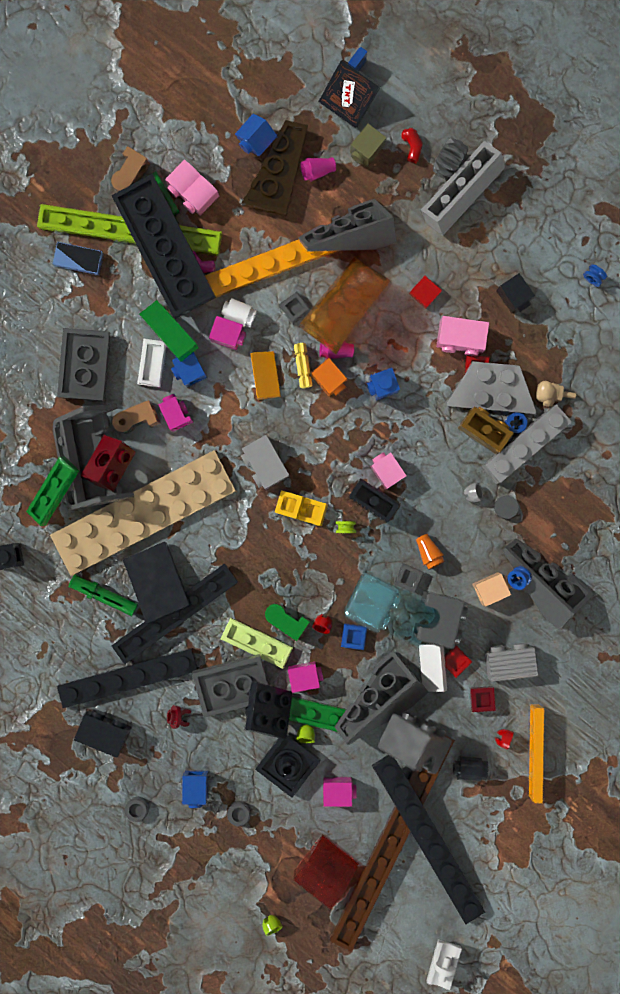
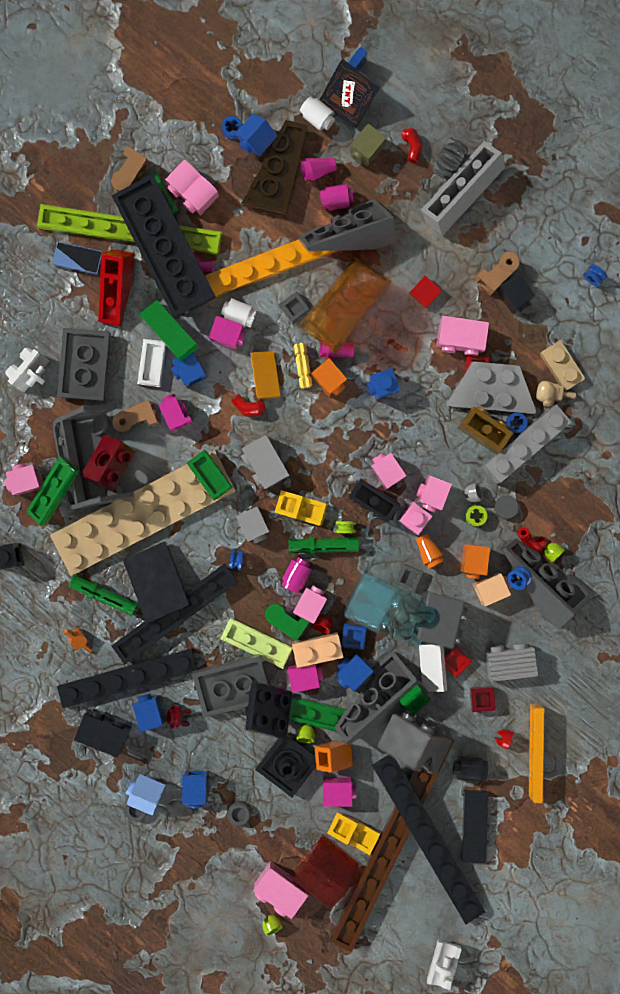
none -> white hips [5,347,50,392]
none -> bright pink brick [5,463,43,496]
none -> orange piece [64,628,93,653]
none -> red slope [98,249,135,326]
none -> light blue brick [126,774,165,816]
none -> blue brick [132,693,166,732]
none -> green tile [187,449,233,501]
none -> blue bush [222,116,242,140]
none -> blue bush [229,549,244,571]
none -> red arm [231,394,266,417]
none -> light grey brick [236,506,270,544]
none -> bright pink brick [253,861,308,919]
none -> dark pink brick [282,557,313,593]
none -> green pin [289,536,359,555]
none -> light nougat brick [292,632,343,668]
none -> bright pink brick [293,585,327,624]
none -> white brick [300,96,335,131]
none -> orange brick [315,741,353,773]
none -> dark pink brick [320,184,354,211]
none -> yellow slope [327,812,381,855]
none -> blue brick [337,652,373,691]
none -> bright pink brick [397,502,432,535]
none -> green tile [399,685,431,715]
none -> bright pink brick [416,476,452,513]
none -> orange brick [460,544,490,579]
none -> black tile [462,790,488,863]
none -> lime bush [465,505,487,526]
none -> medium nougat leg [474,252,519,296]
none -> red arm [518,527,548,552]
none -> tan plate [539,340,585,391]
none -> lime hinge [544,543,565,563]

